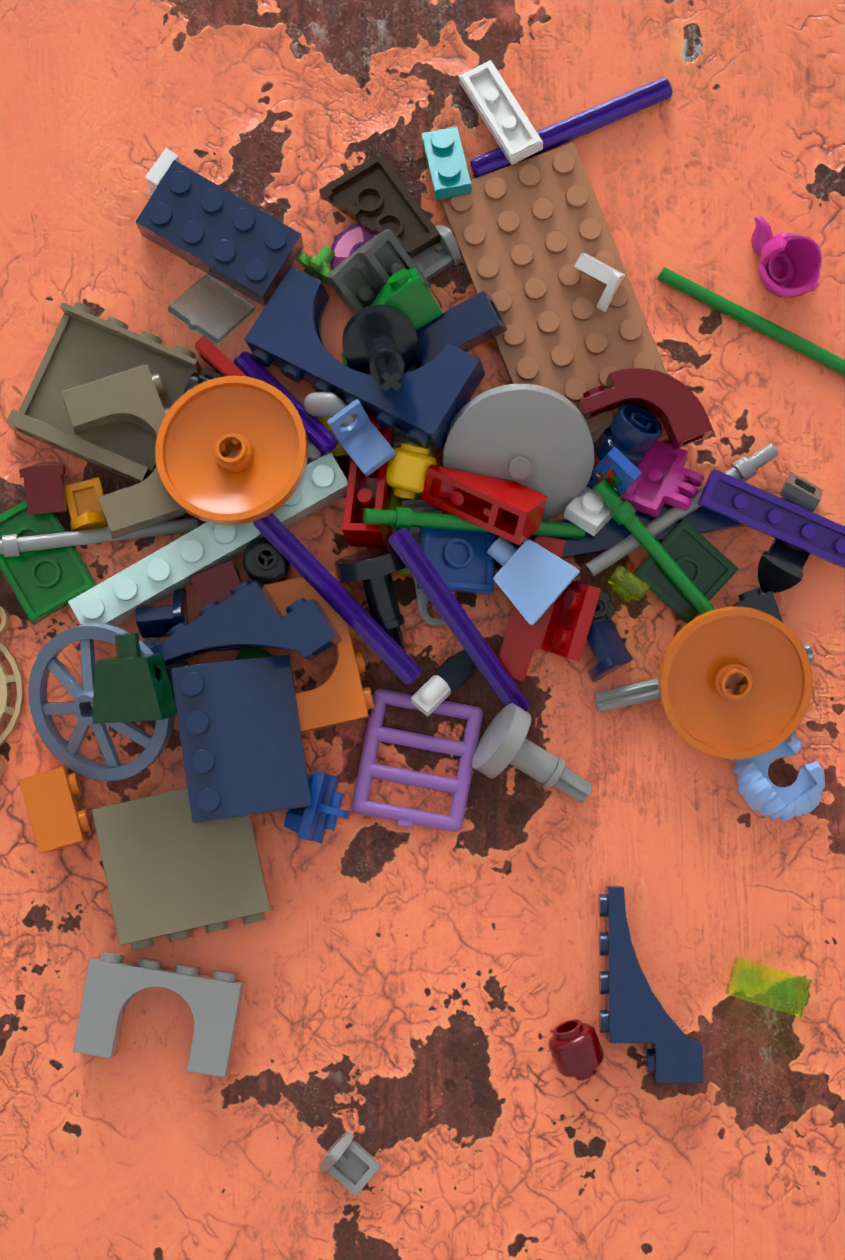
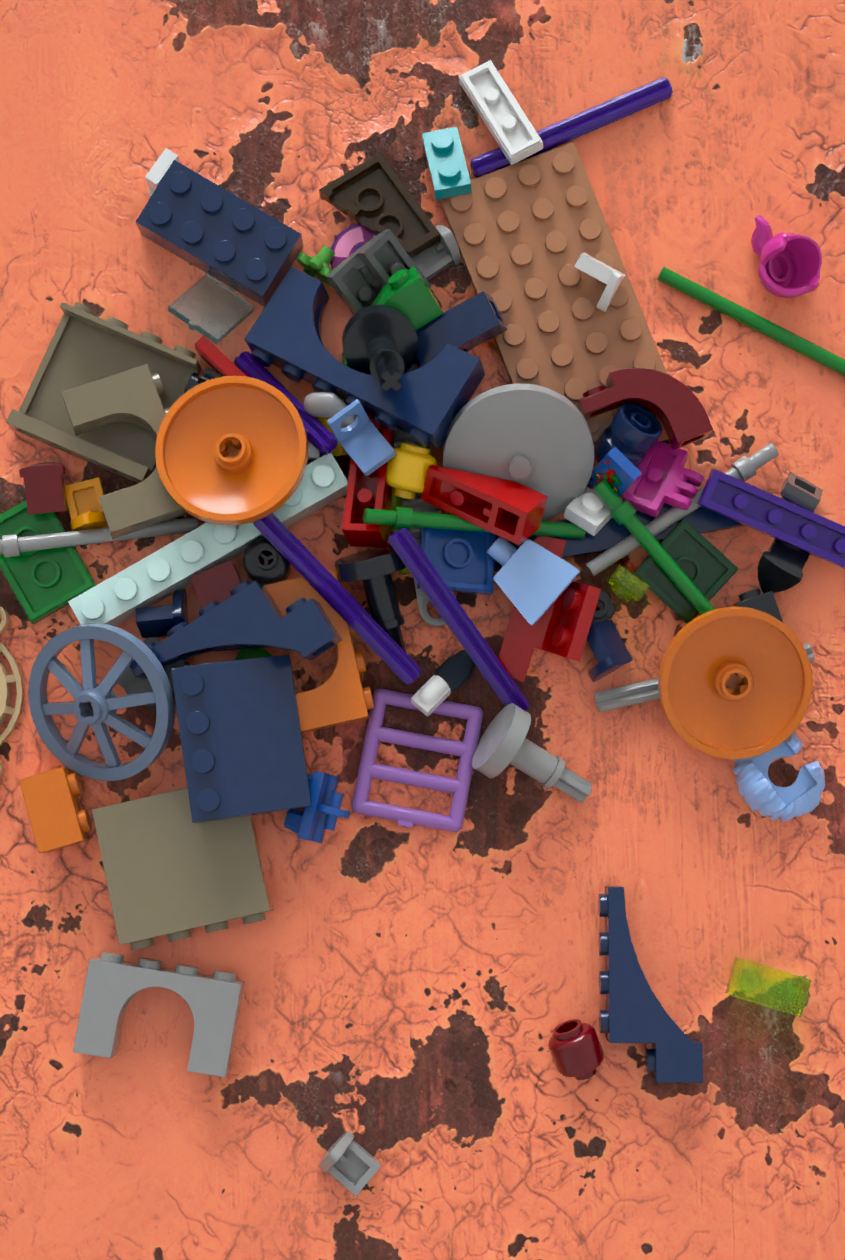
dark green torso [92,632,177,724] -> none

